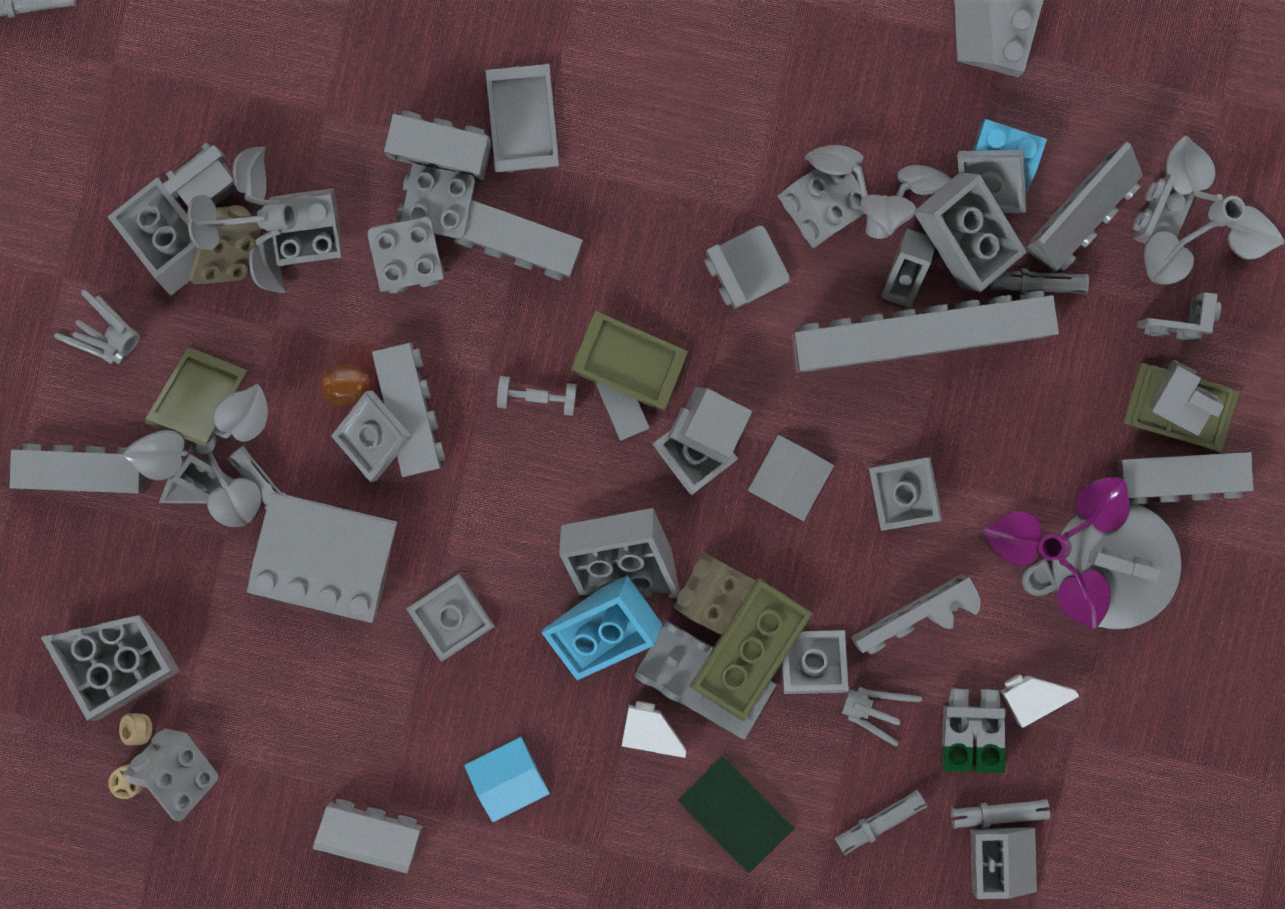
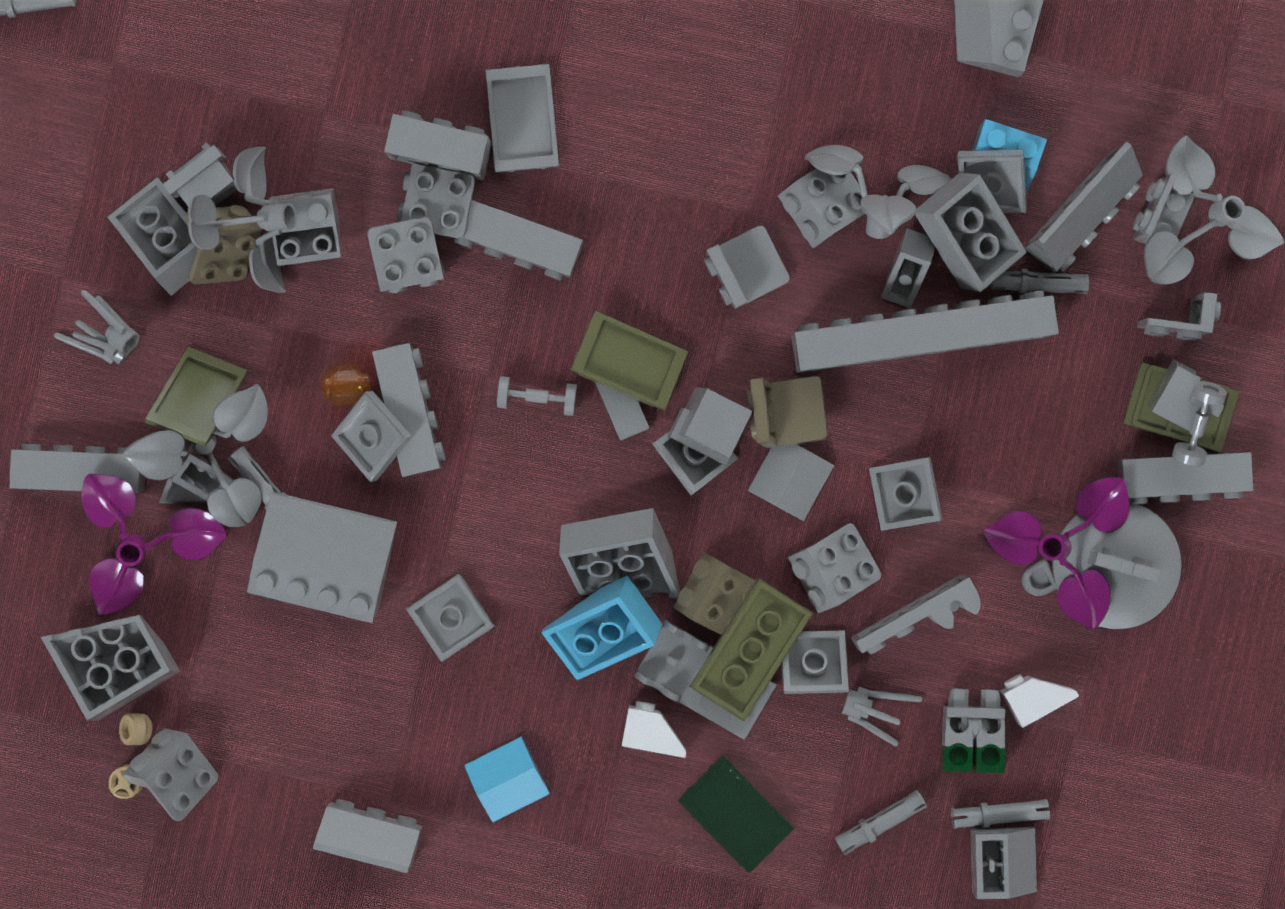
none -> magenta plant [82,473,227,615]
none -> dark tan bracket [747,376,828,448]
none -> light grey bracket [788,523,881,613]
none -> light grey wheel [1172,381,1227,466]

